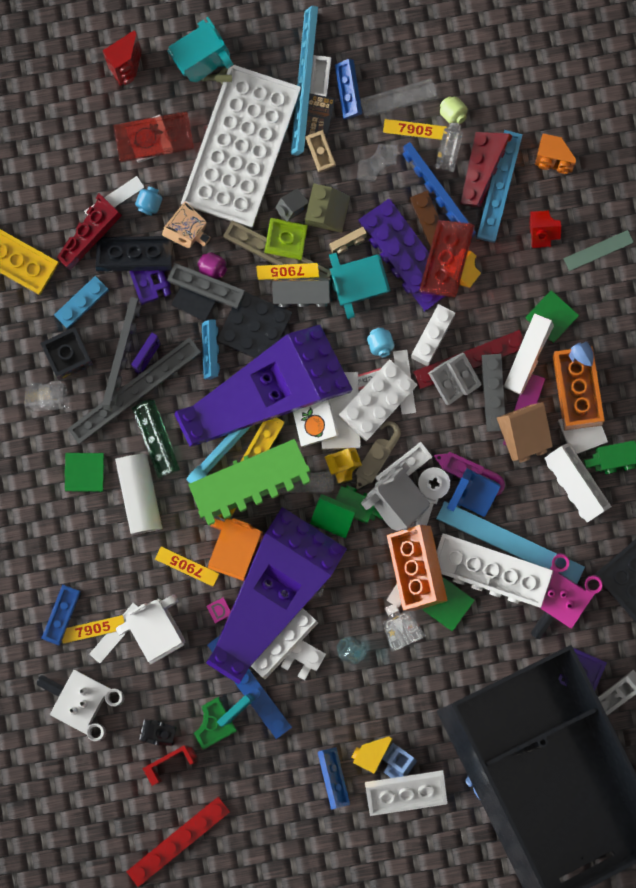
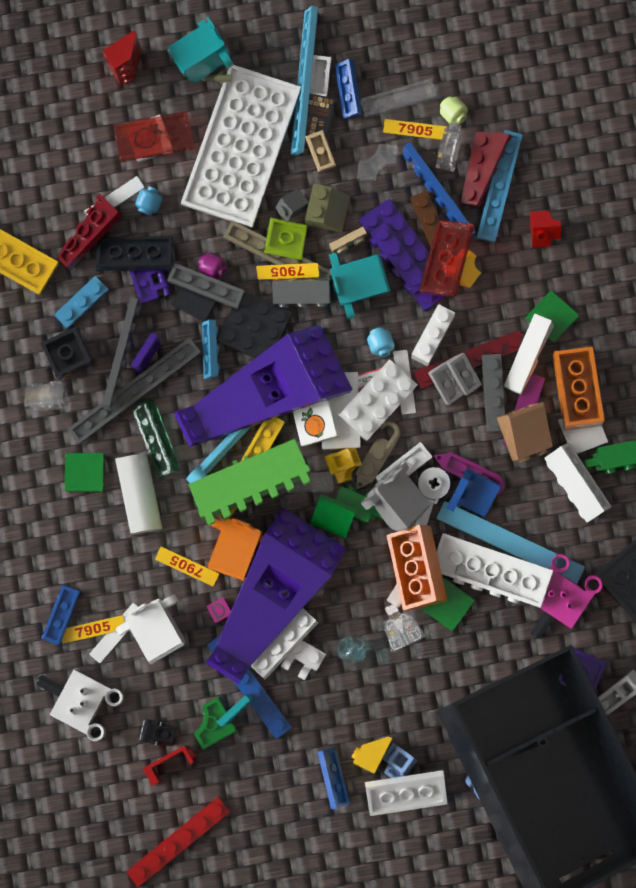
light nougat torso [162,202,211,248] -> none
orange slope [535,133,576,174] -> none
sand green sticker [563,230,634,271] -> none
medium blue plate [569,341,594,366] -> none

